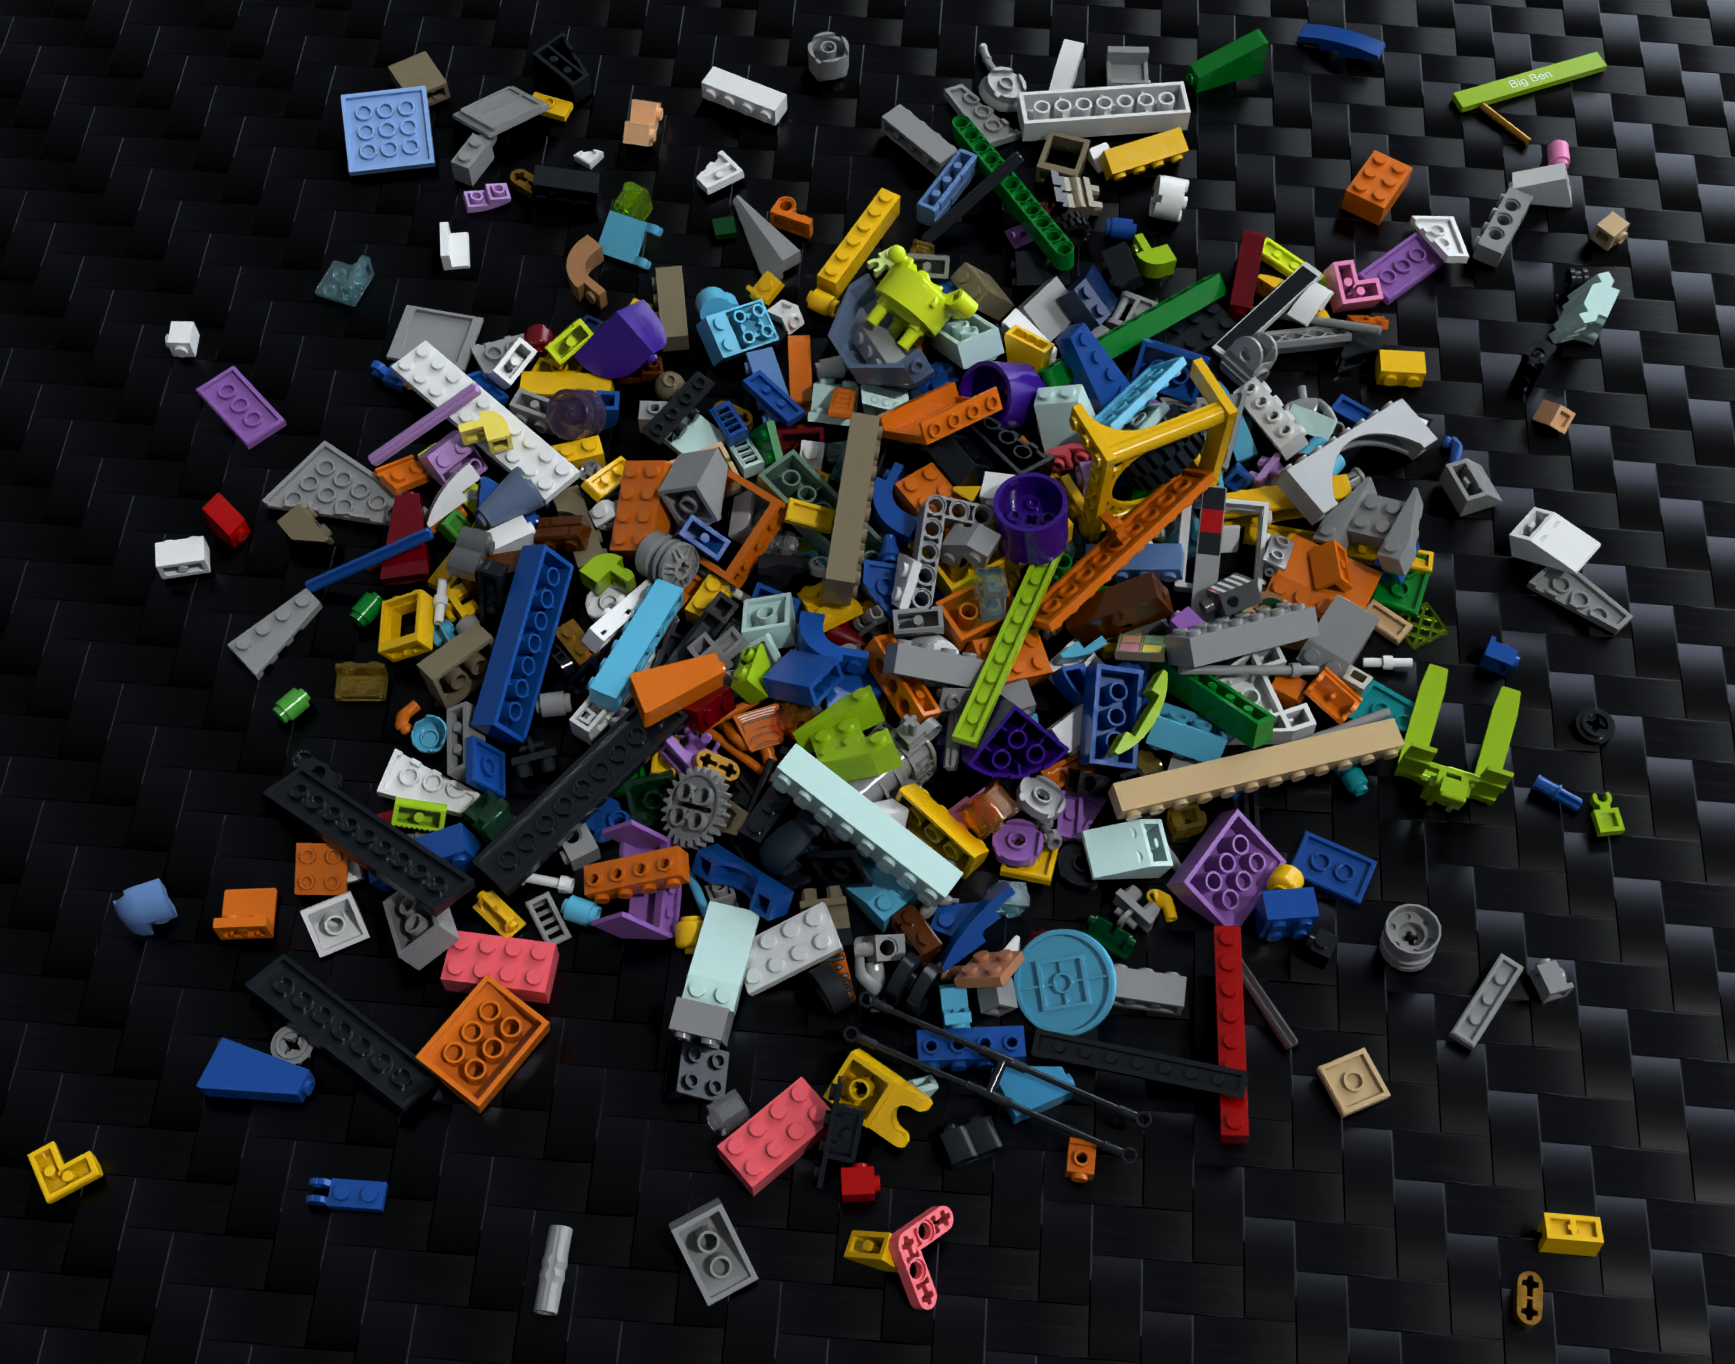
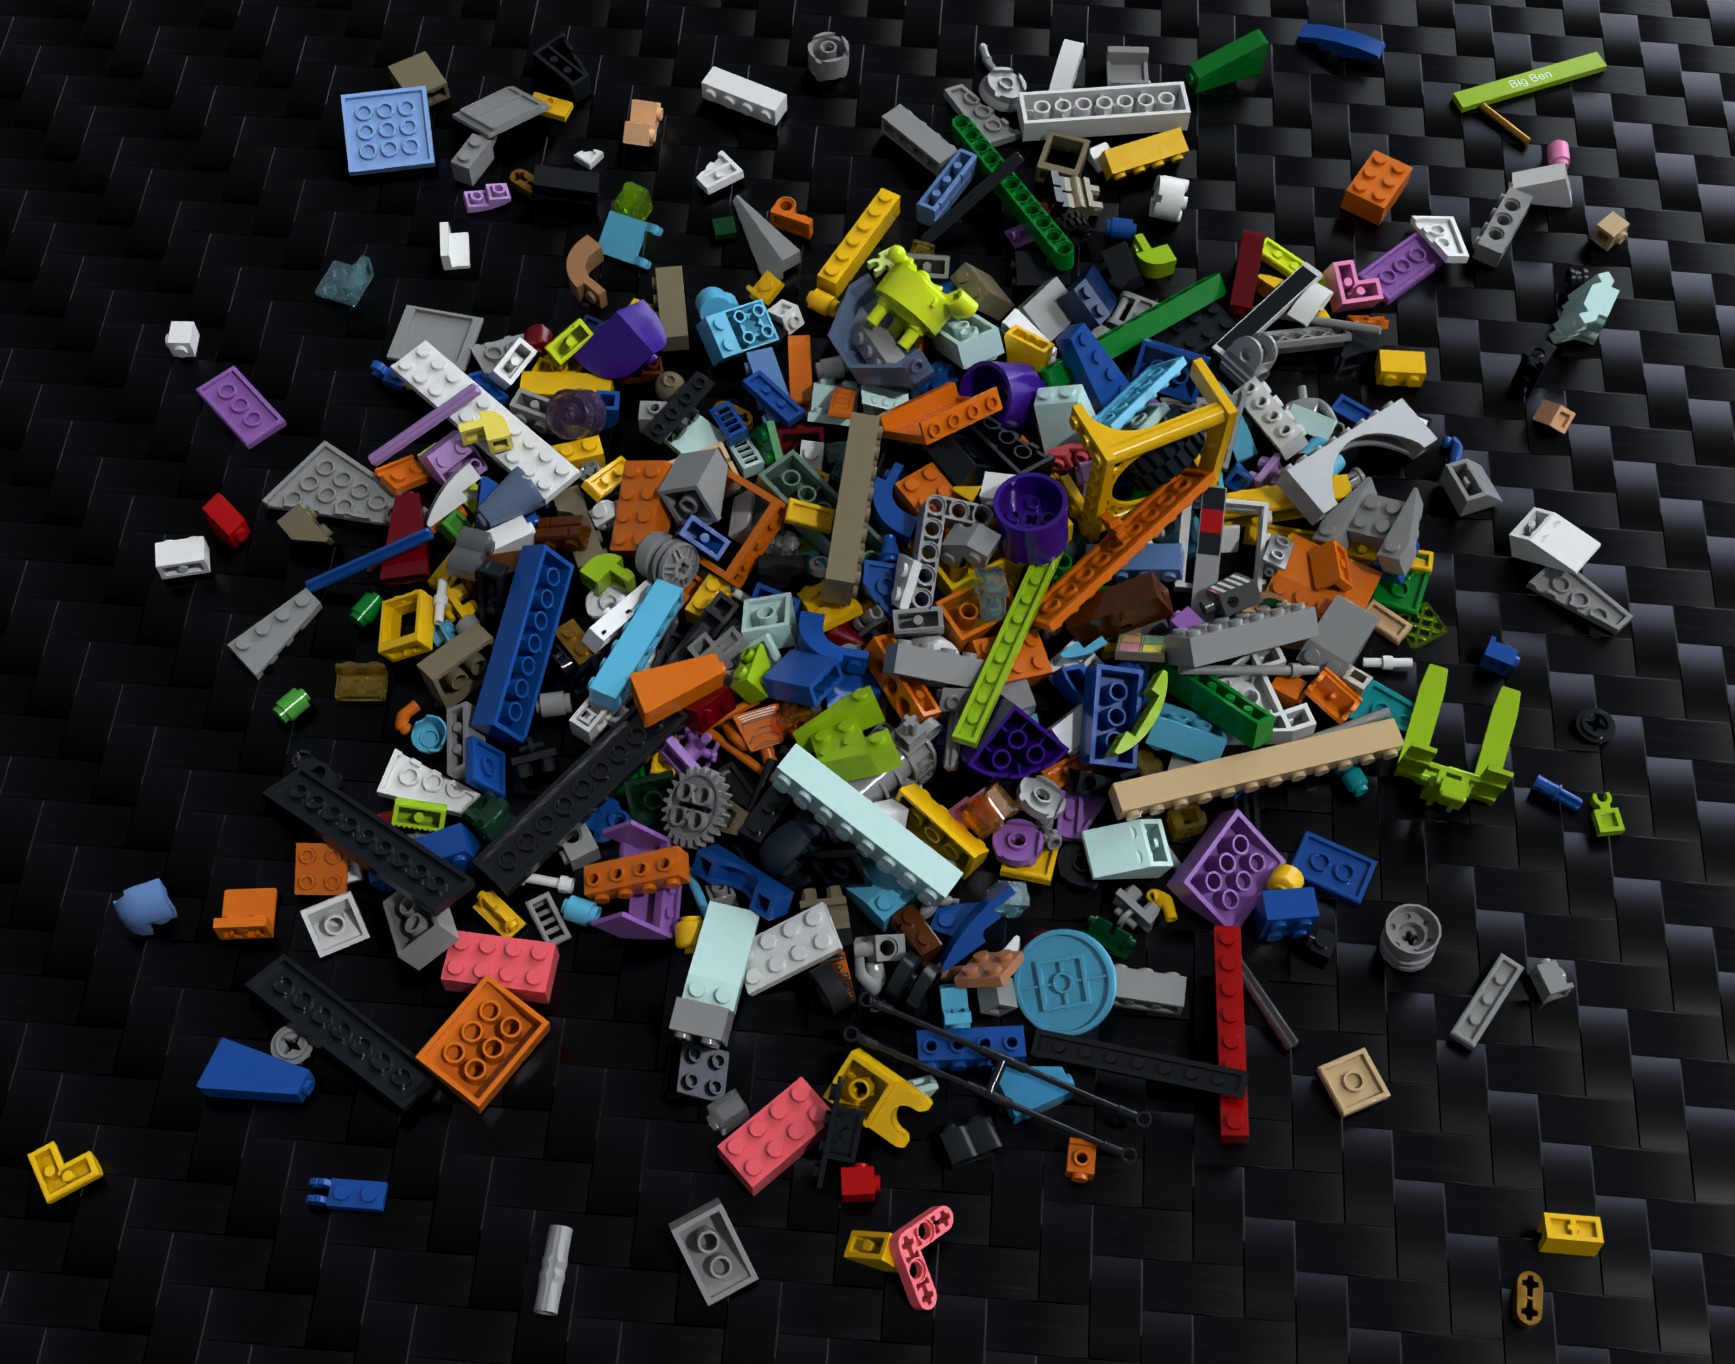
pearl gold beam [692,750,740,785] -> none

